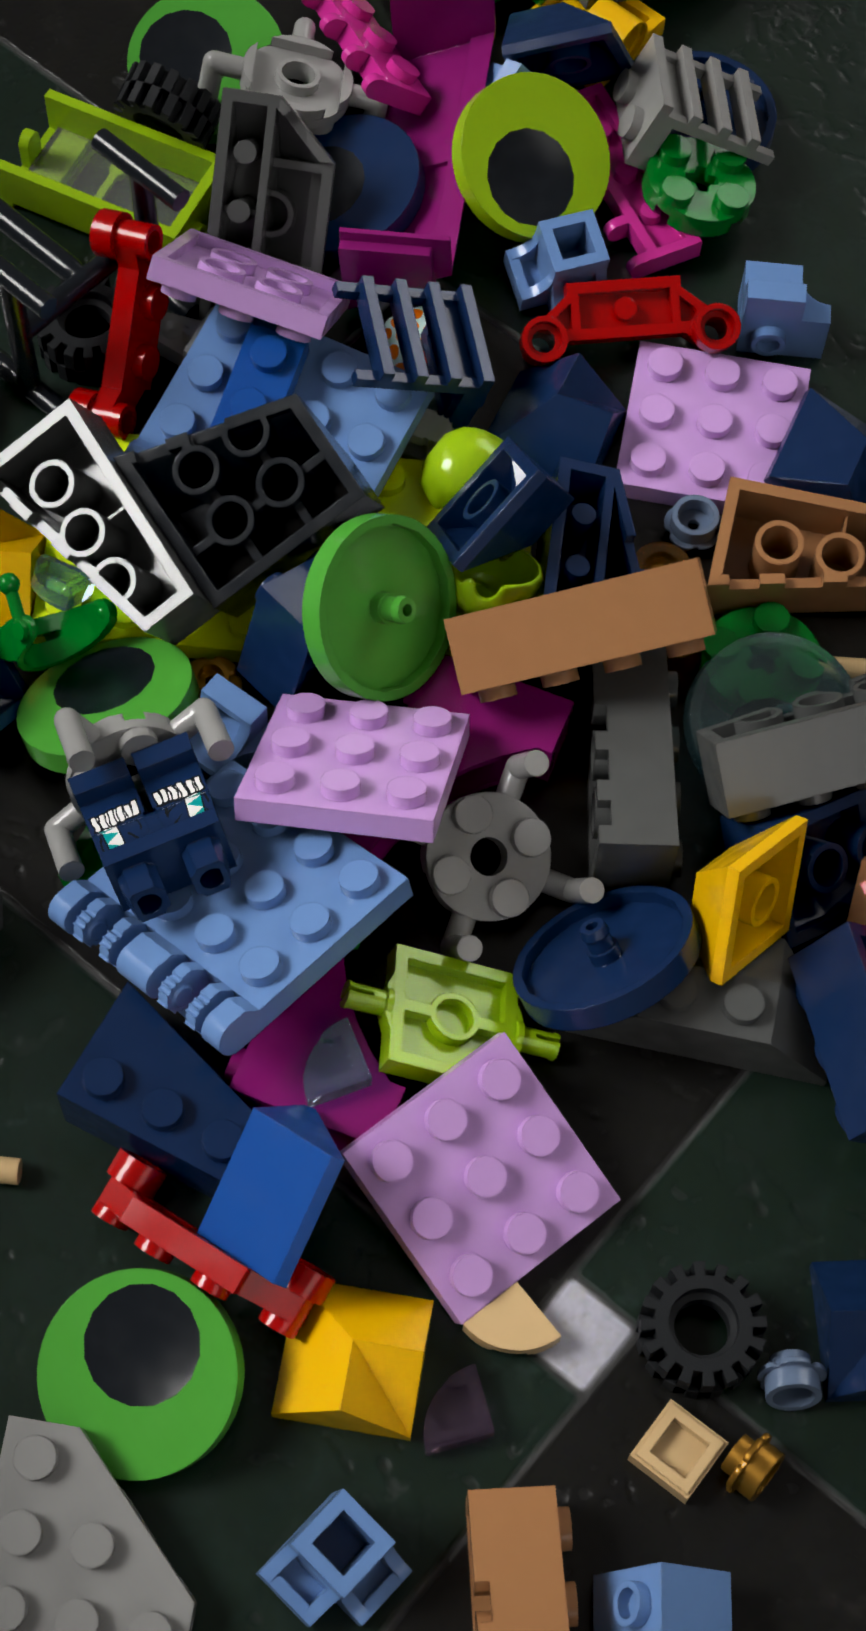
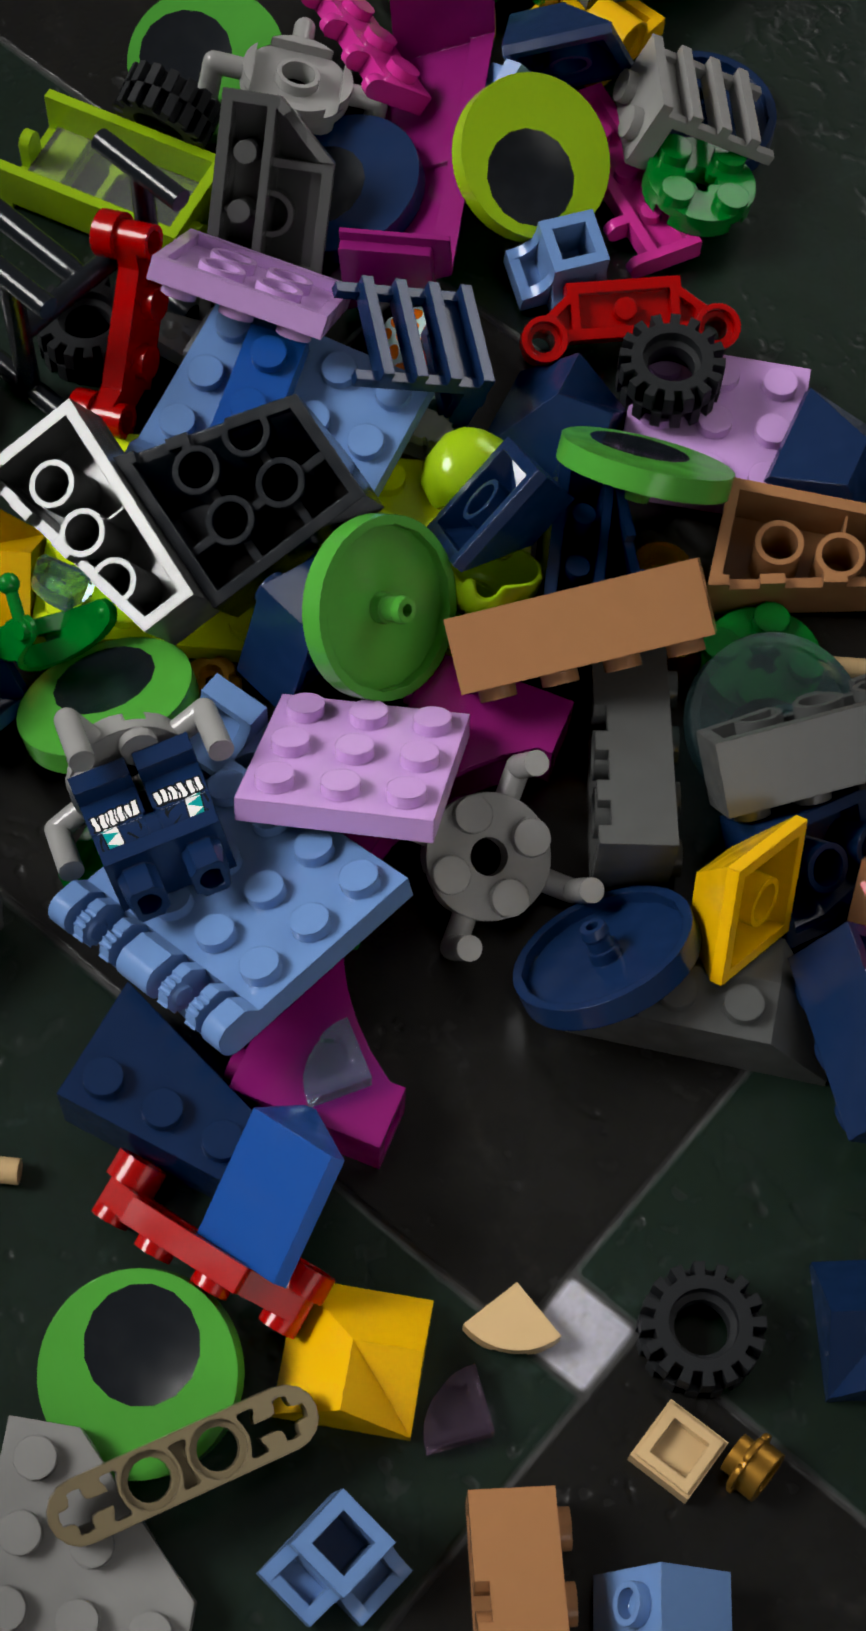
lime plate [340,943,561,1084] -> none
lavender plate [340,1032,621,1325] -> none
sand blue plate [664,495,721,551] -> none
medium blue brick [736,260,831,359] -> none
sand blue plate [757,1349,827,1411] -> none
none -> dark tan beam [46,1385,319,1547]
none -> bright green piece [556,426,735,505]
none -> black tyre [615,314,726,429]

